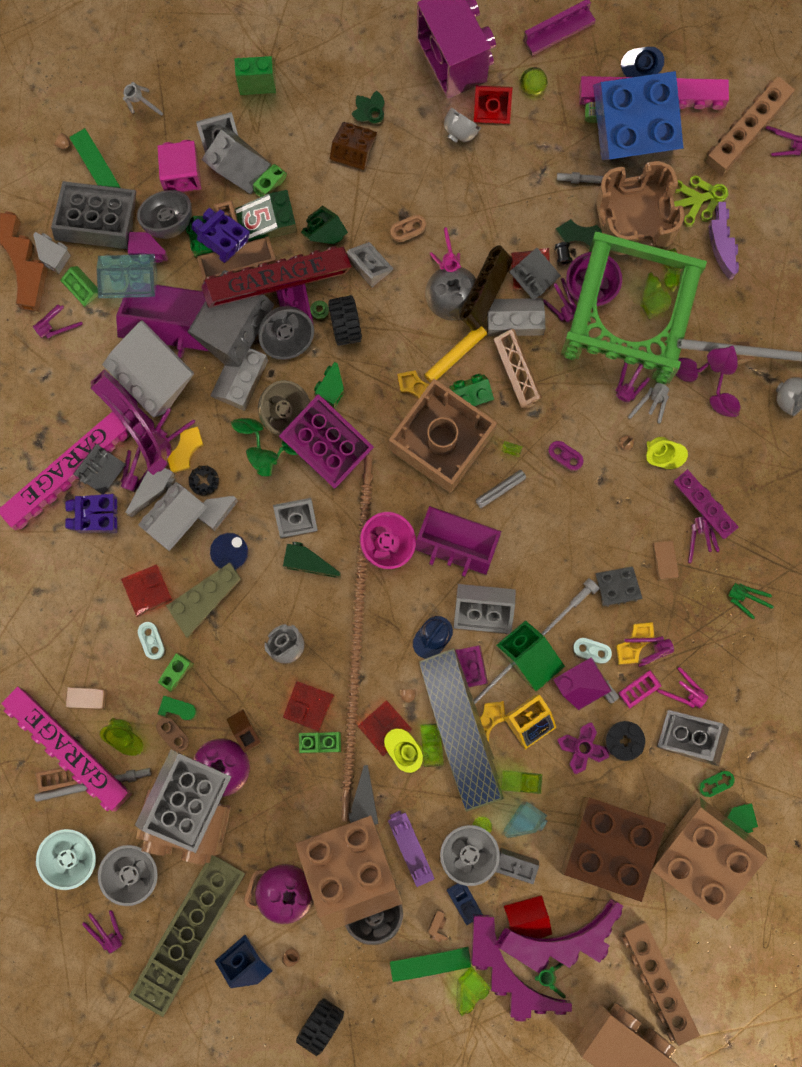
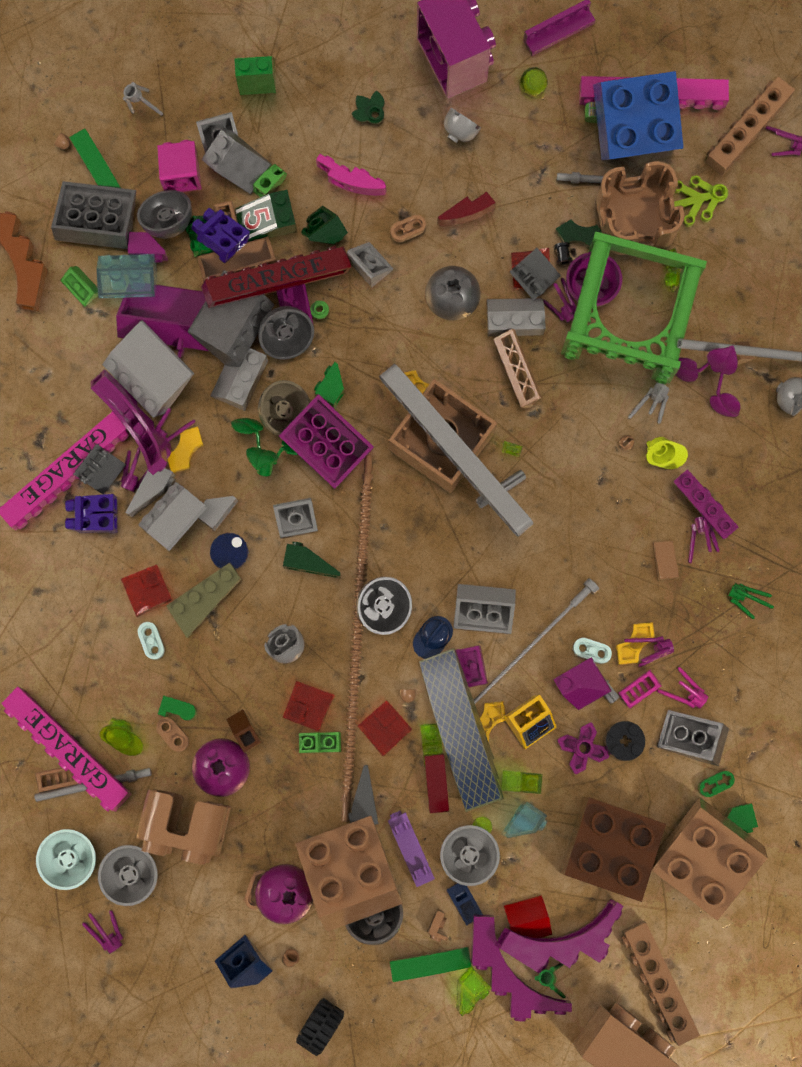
light grey slope [33,232,71,274] -> none
magenta plant [33,304,83,339] -> none
slope [66,688,107,710] -> none
olive slope [129,855,245,1017] -> none
light grey slope [135,749,231,853] -> none
bright green leg [158,653,194,692] -> none
black gear [189,465,219,496] -> none
black tyre [328,295,362,346] -> none
reddish brown bracket [330,122,377,170] -> none
dark pink piece [360,512,416,569] -> none
neon yellow piece [384,728,423,773] -> none
magenta piece [415,506,502,577] -> none
yellow piece [424,326,487,383] -> none
dark pink plant [430,227,461,272] -> none
green bracket [449,374,494,406] -> none
dark brown beam [459,245,513,331] -> none
red slope [473,85,513,124] -> none
green slope [496,620,565,691] -> none
flat silver hinge [496,848,539,884] -> none
magenta plate [548,441,584,471] -> none
dark grey hinge [595,566,643,607] -> none
magenta plant [615,362,650,403] -> none
dark blue piece [621,46,665,77] -> none
clear neon green slope [640,272,671,319] -> none
medium lavender slope [708,202,739,280] -> none
none -> dark pink slope [316,154,387,196]
none -> flat silver piece [356,577,412,635]
none -> light grey beam [379,364,534,537]
none -> dark red slope [424,753,449,813]
none -> dark red slope [437,192,496,227]

